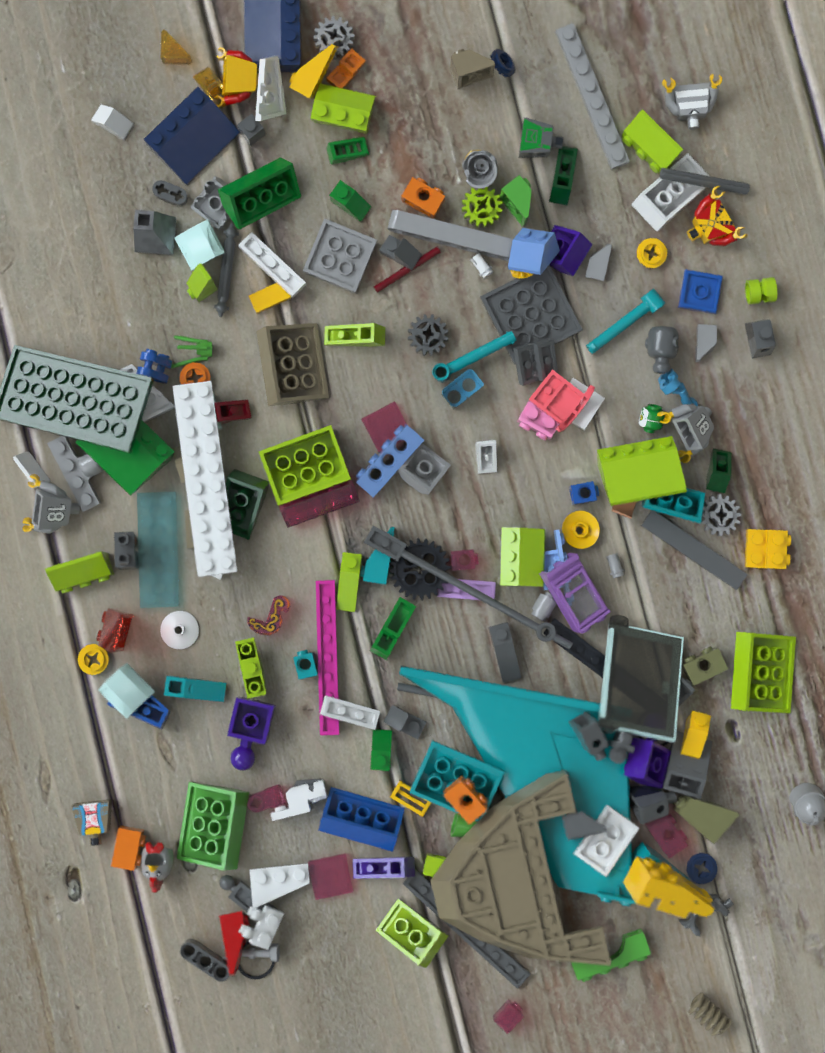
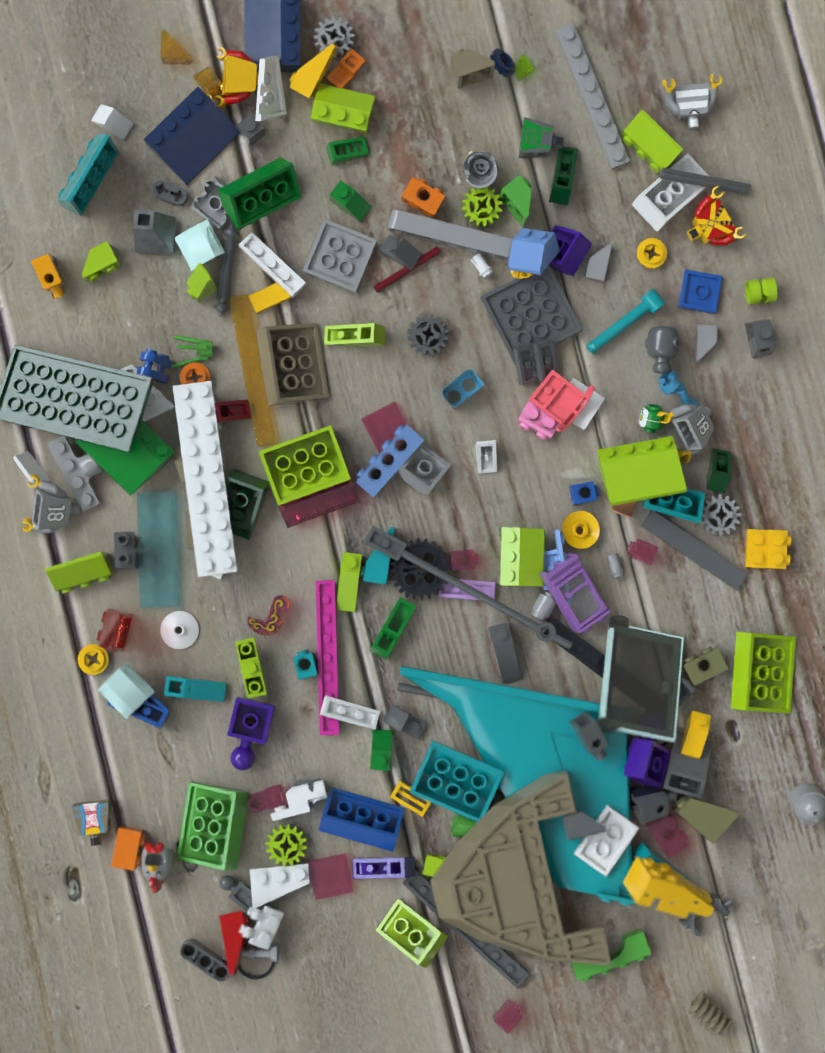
teal piece [432,331,517,383] -> none
orange brick [443,775,488,825] -> none
dark grey hips [607,731,635,763] -> none
dark blue gear [686,853,717,884] -> none
none -> light orange torso [31,254,65,300]
none -> teal slope [58,134,119,216]
none -> lime slope [82,241,120,282]
none -> clear yellow tile [229,294,276,447]
none -> lime gear [265,823,308,867]
none -> clear neon green tile [515,54,535,81]
none -> clear pink brick [627,538,659,566]

